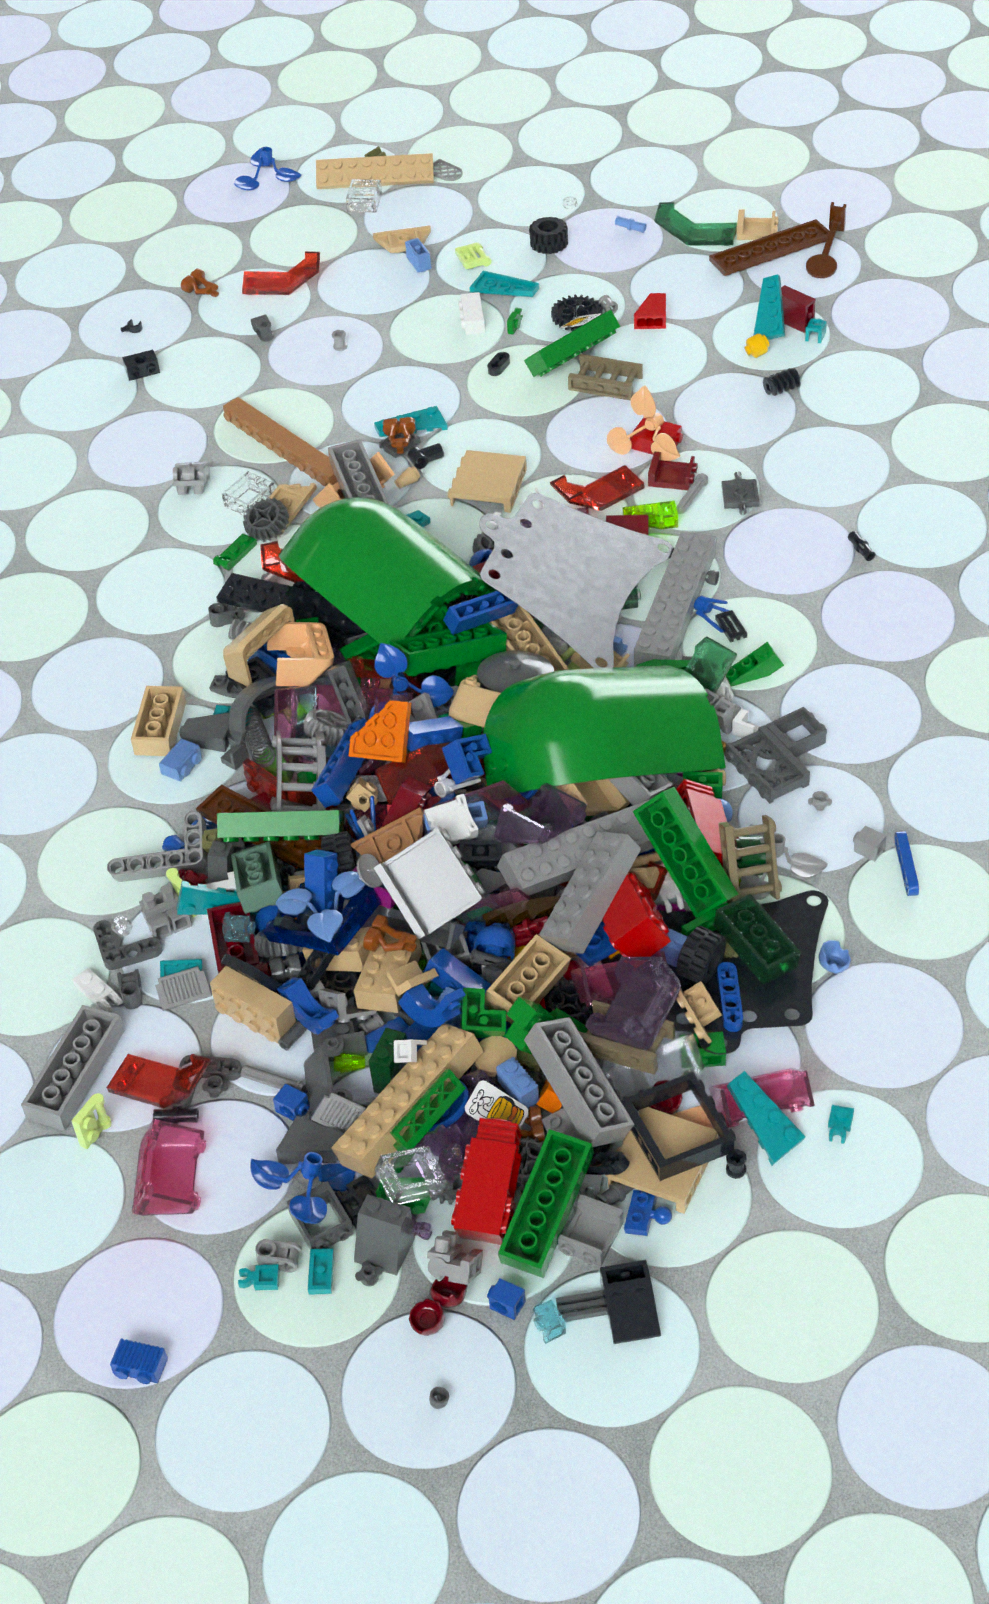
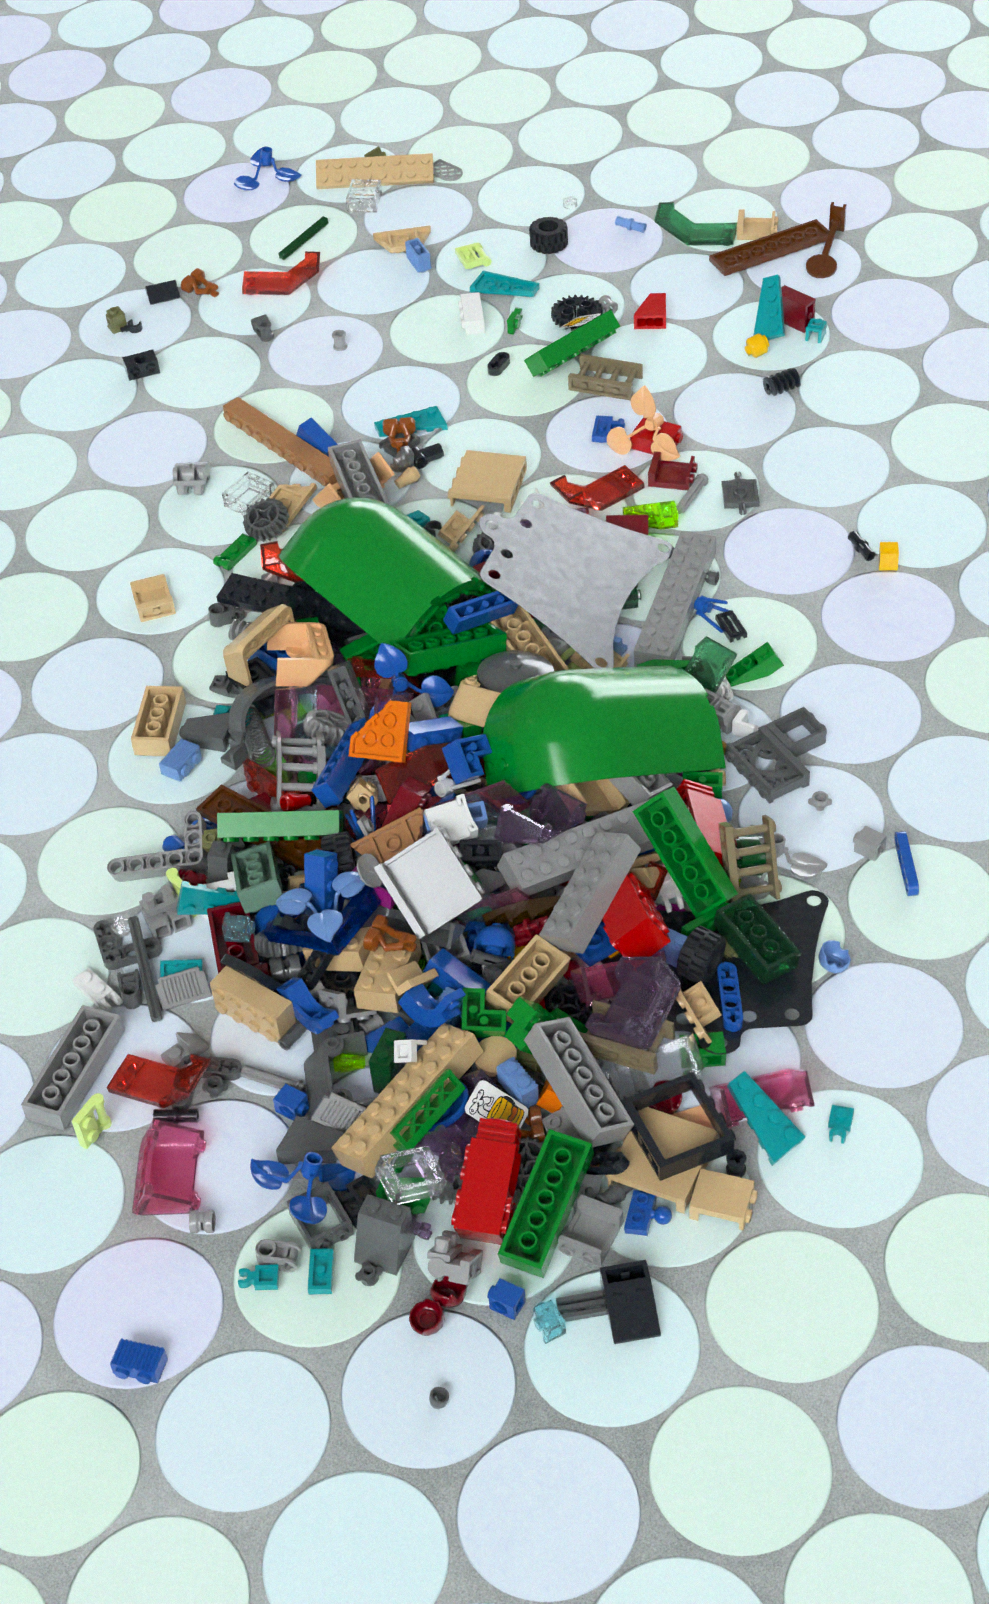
none -> olive window [105,306,127,334]
none -> dark grey axle [128,916,163,1022]
none -> tan panel [130,574,176,622]
none -> black panel [145,280,180,305]
none -> light grey slope [161,1032,209,1072]
none -> light grey wheel [189,1210,216,1233]
none -> dark green axle [278,216,328,260]
none -> red cone [279,793,311,811]
none -> blue slope [296,417,338,457]
none -> flat silver hair [390,446,414,473]
none -> black piece [423,520,442,537]
none -> tan bracket [438,505,485,552]
none -> blue plate [592,416,625,443]
none -> tan panel [689,1169,758,1231]
none -> yellow brick [878,542,899,570]

